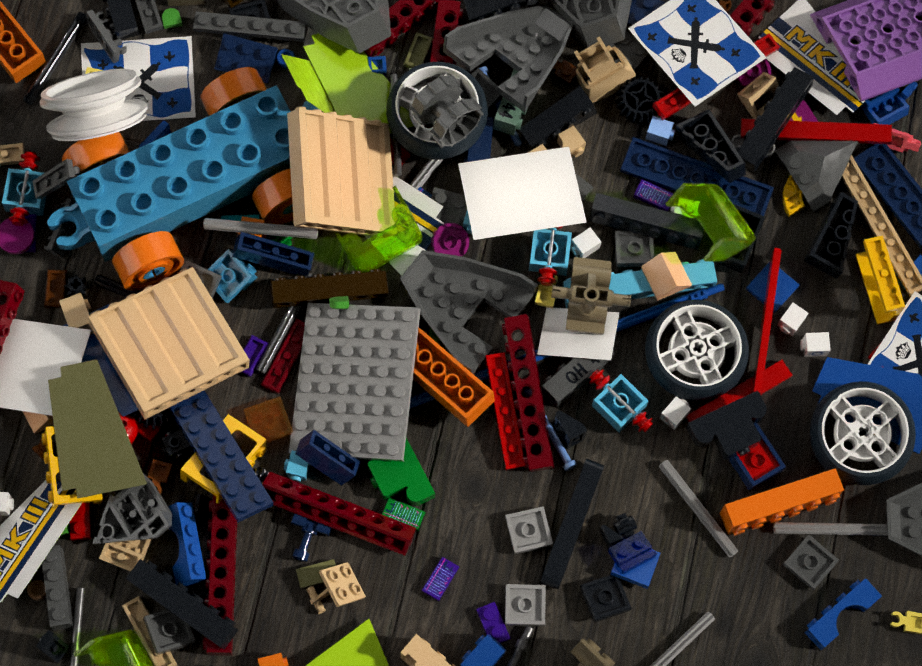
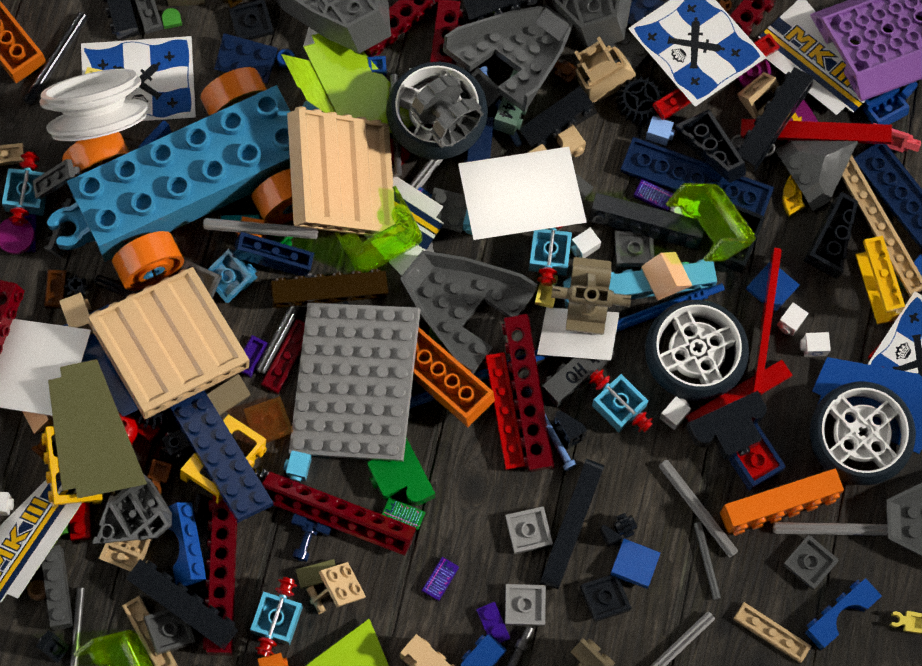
dark grey plate [86,10,127,64] -> none
dark grey plate [193,11,306,42] -> none
dark blue brick [295,430,360,486] -> none
bright green tile [329,296,349,309] -> none
olive tile [403,32,433,68] -> none
magenta tile [432,223,469,256] -> none
clear blue plate [608,531,657,574] -> none
none -> dark tan slope [204,373,251,415]
none -> medium azure brick [250,577,303,657]
none -> dark grey bar [694,522,721,600]
none -> tan tile [733,602,812,664]

